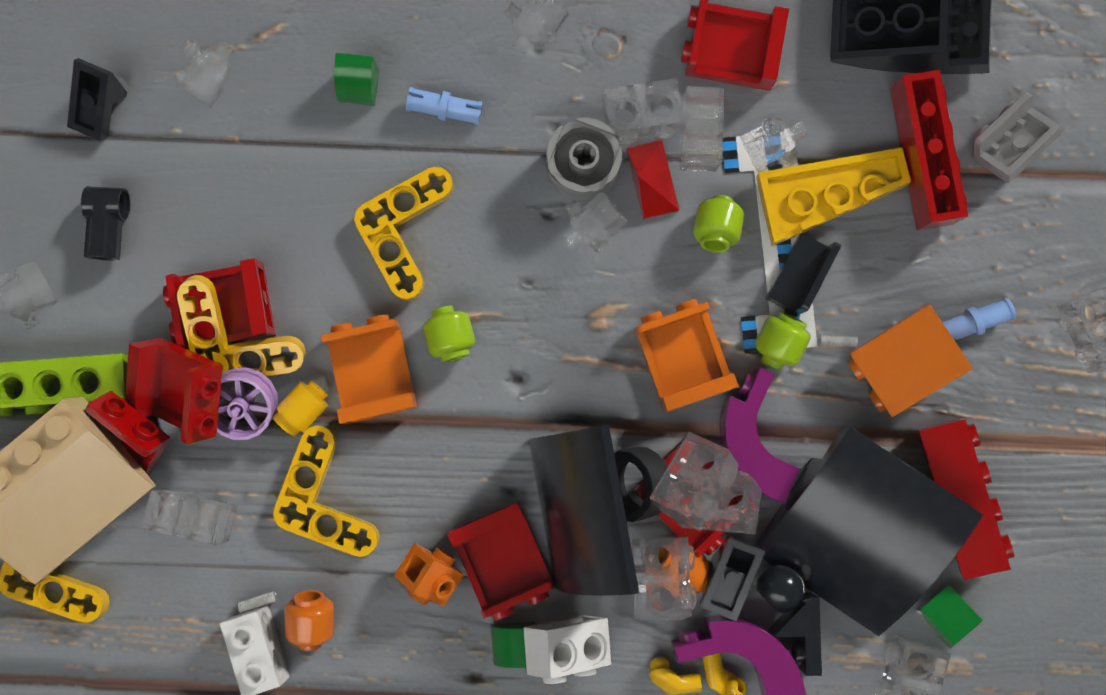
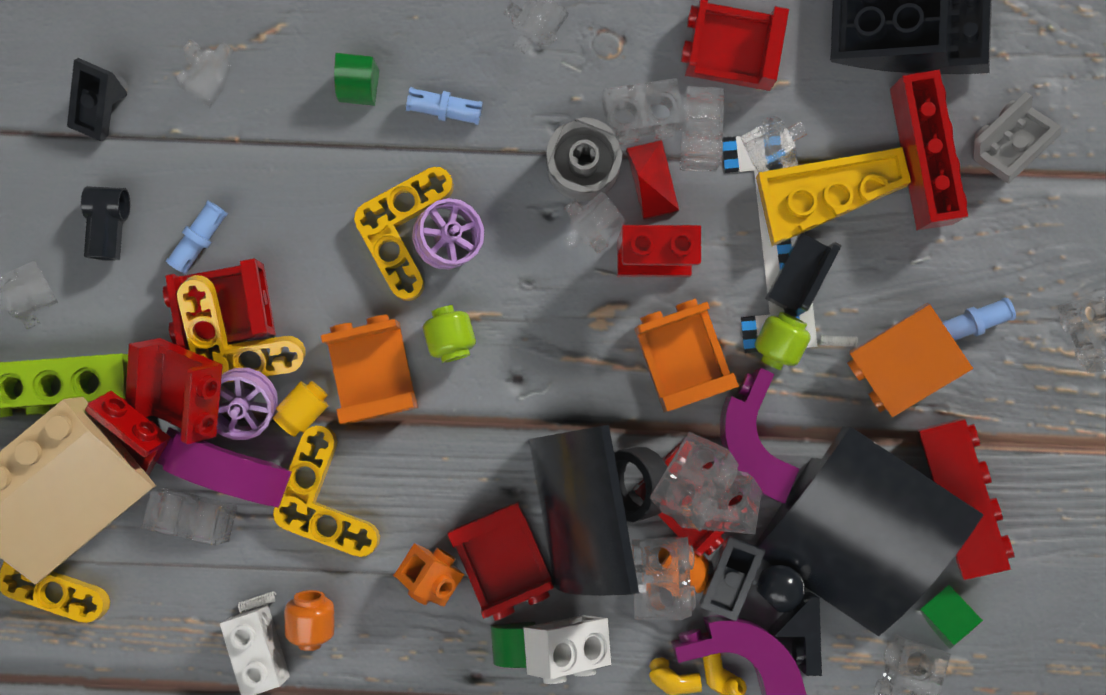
lime head [693,195,744,253] -> none
none -> magenta arch [157,427,292,508]
none -> light blue pin [165,200,228,274]
none -> lavender wheel [412,198,484,270]
none -> red panel [617,225,701,277]

